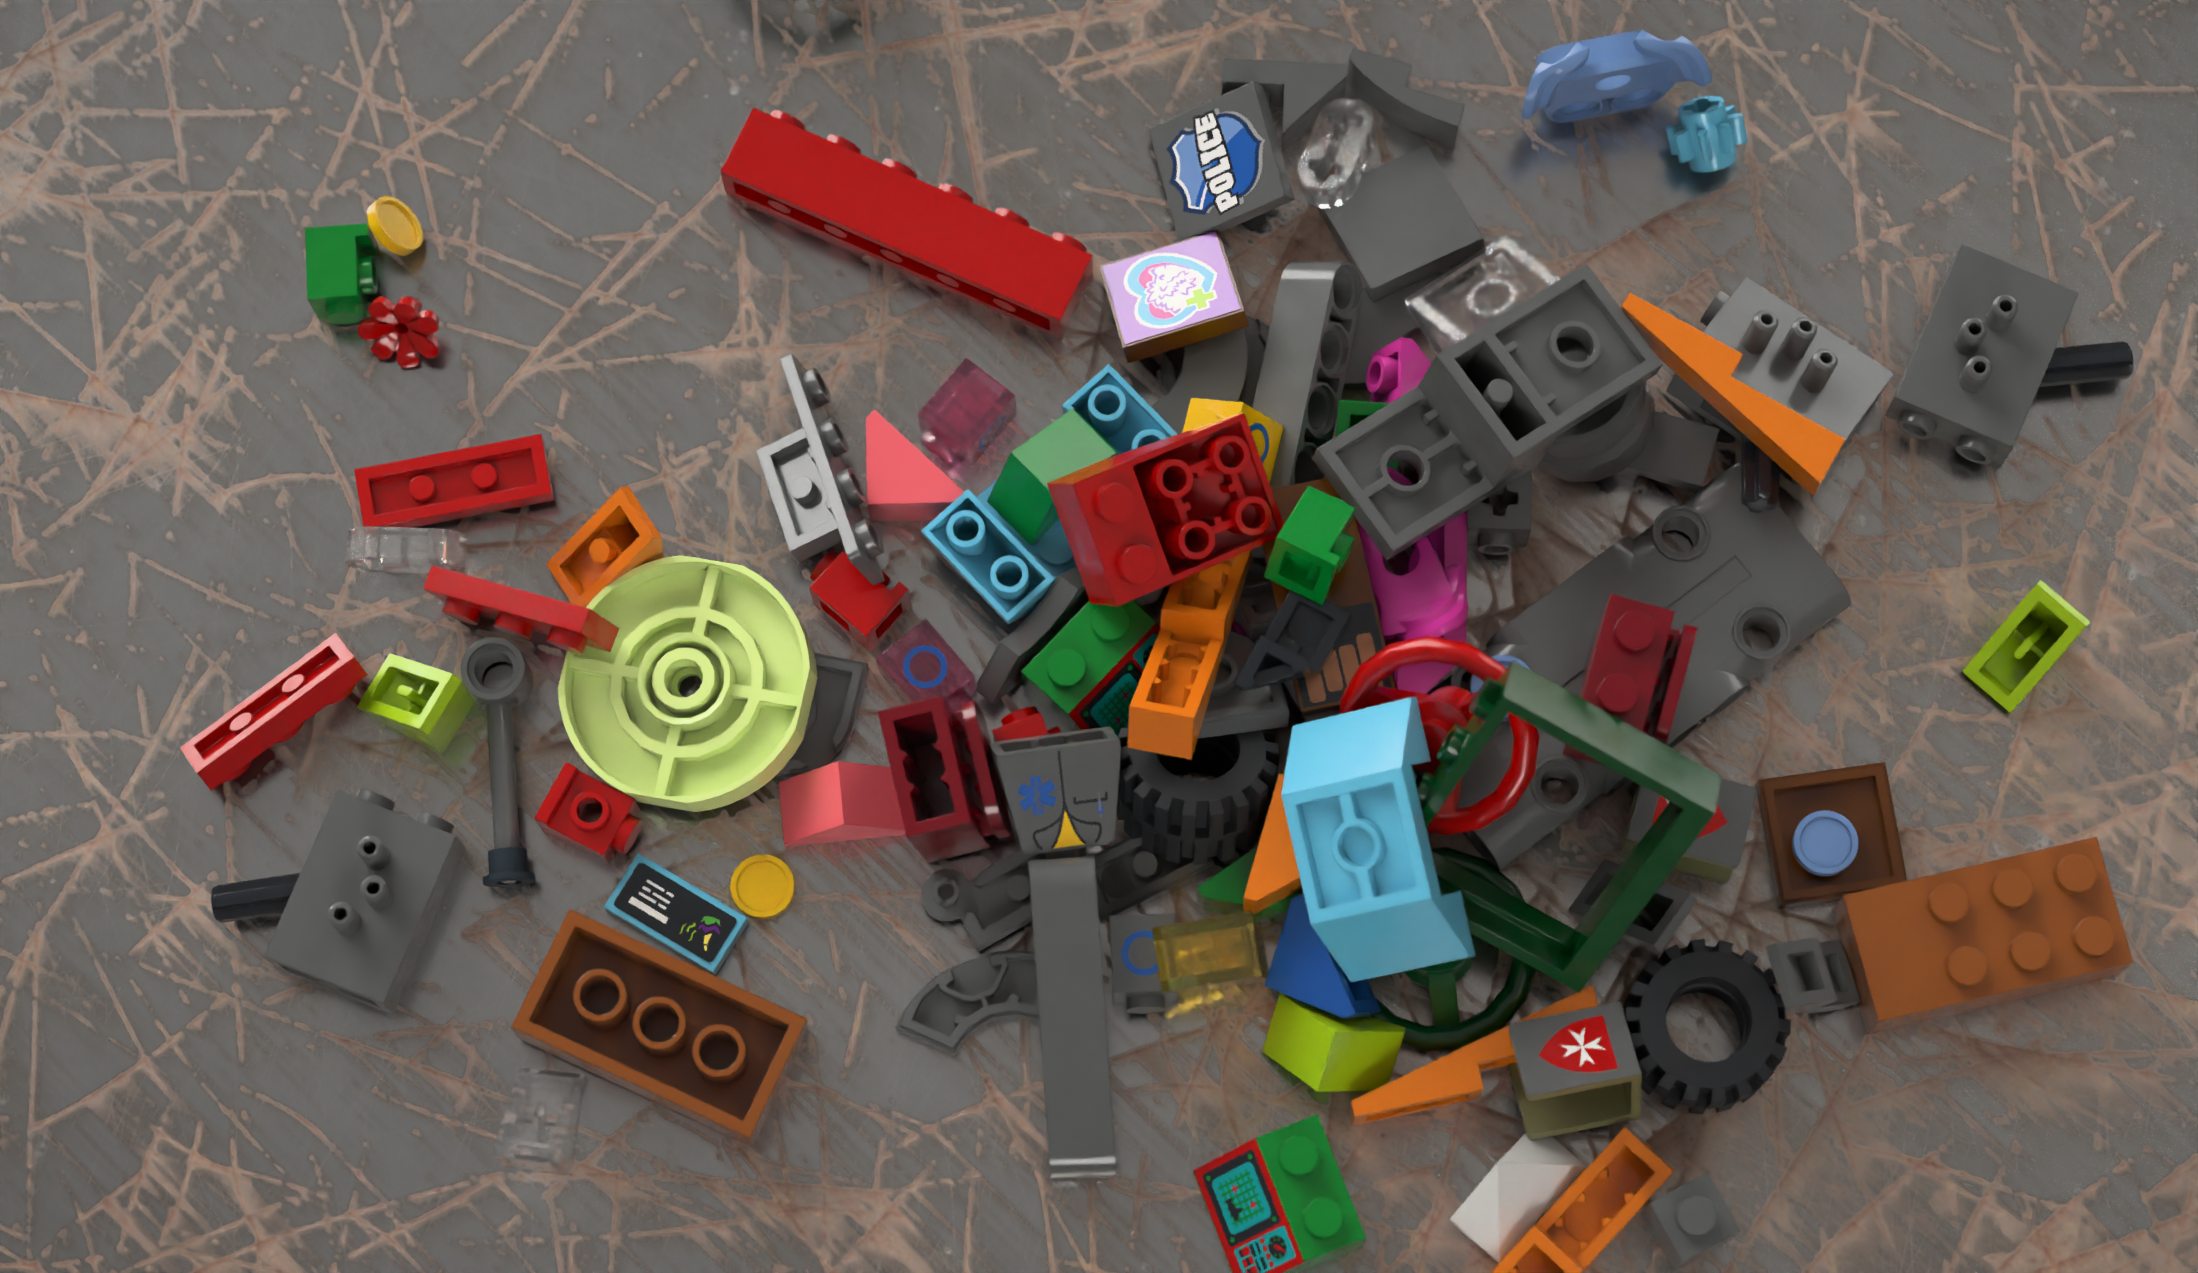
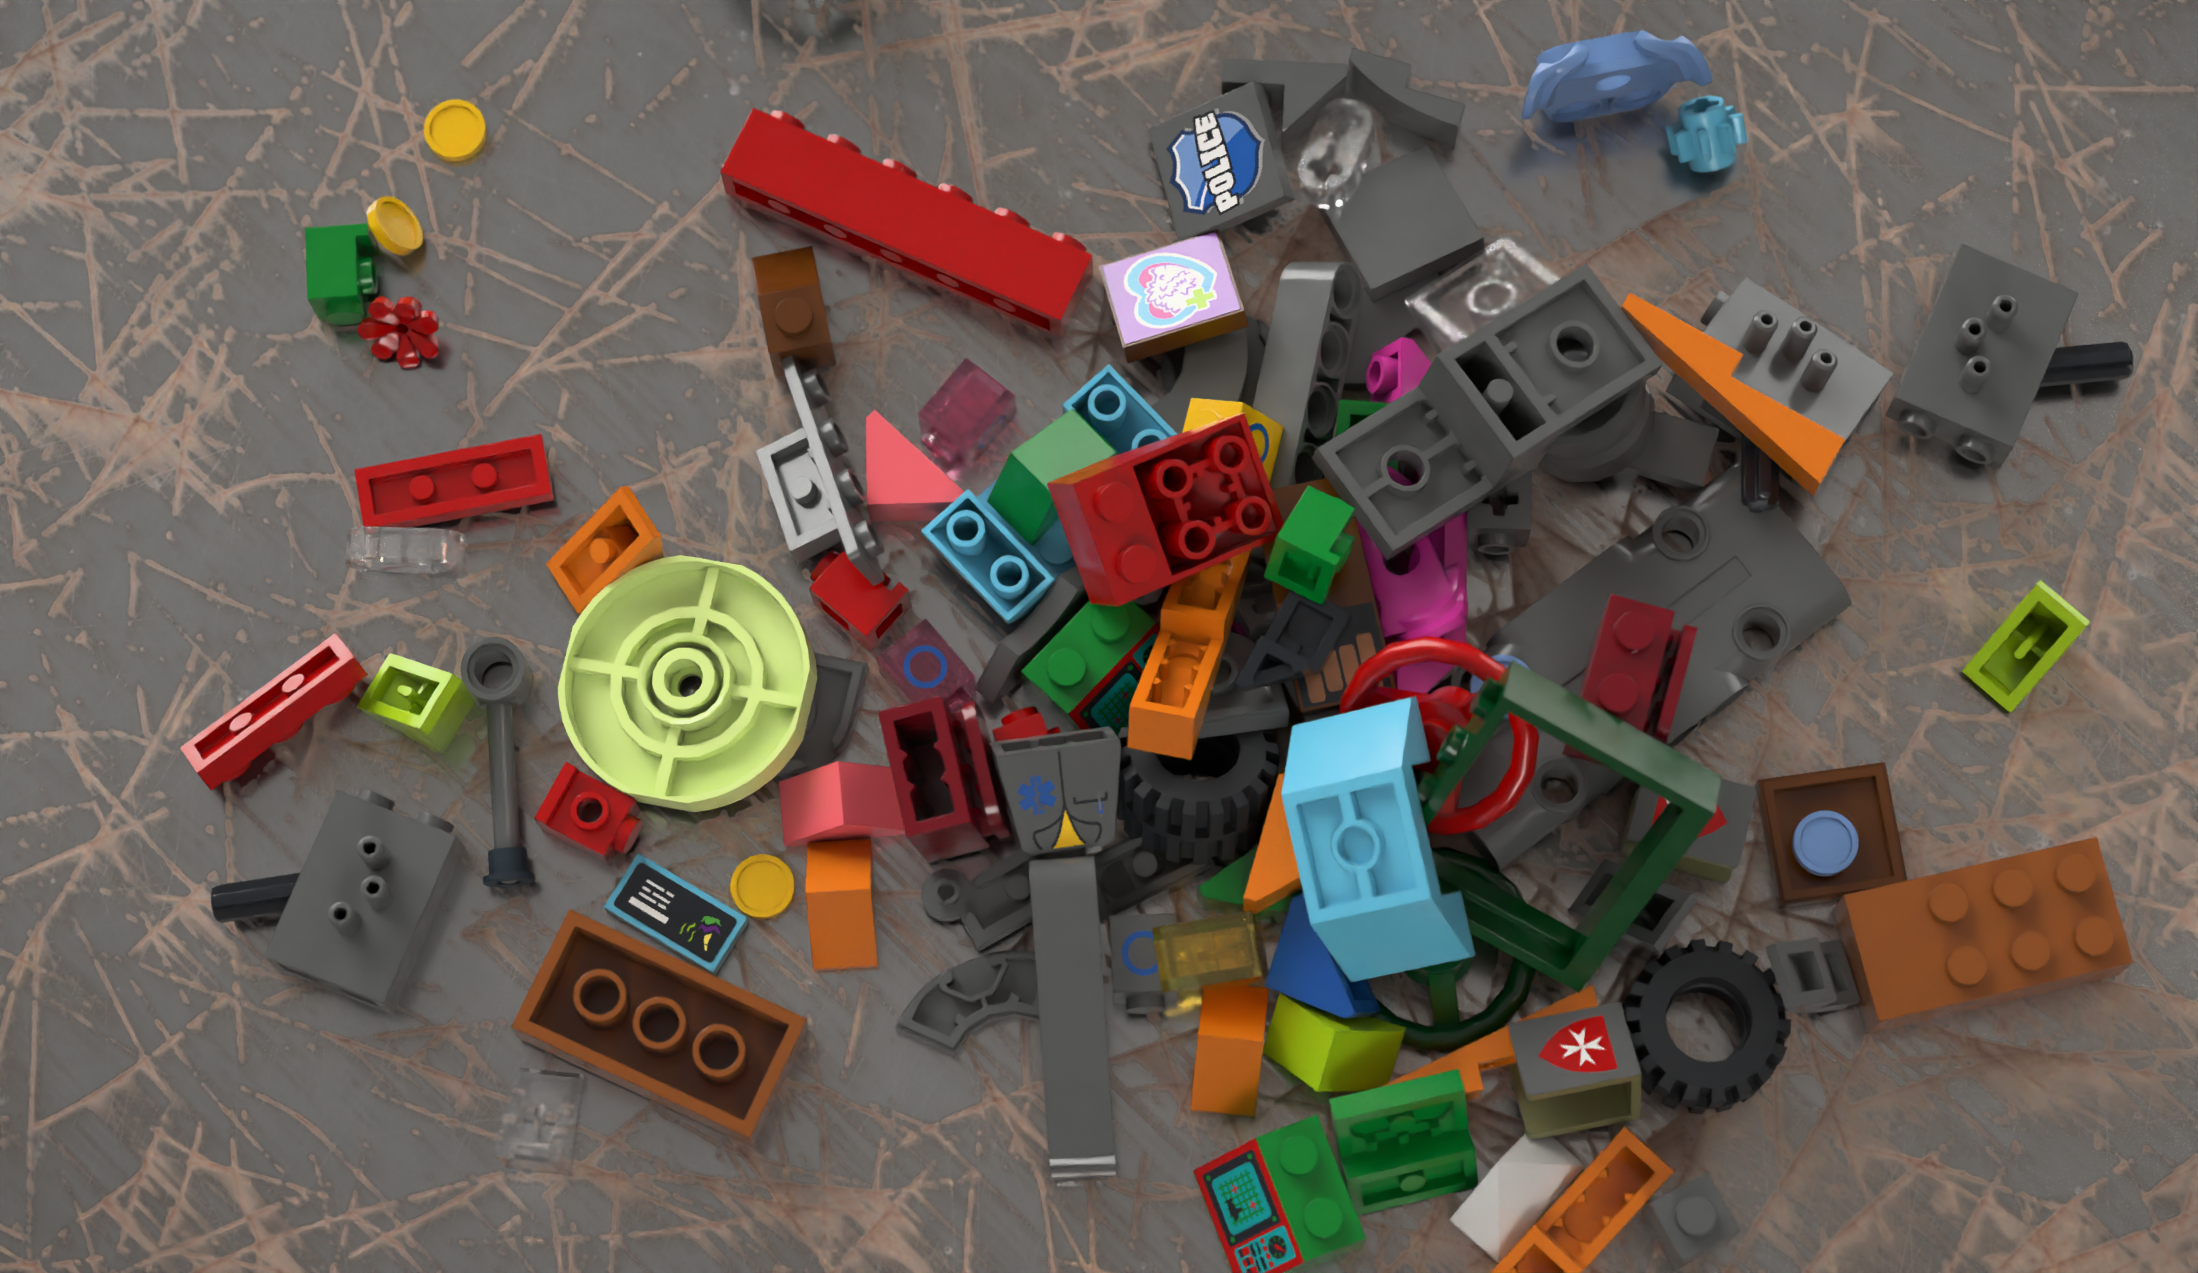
red plate [423,565,619,654] -> none
none -> yellow piece [424,99,487,162]
none -> reddish brown slope [751,246,836,378]
none -> orange slope [805,838,879,971]
none -> orange slope [1190,981,1269,1119]
none -> green slope [1329,1069,1479,1216]

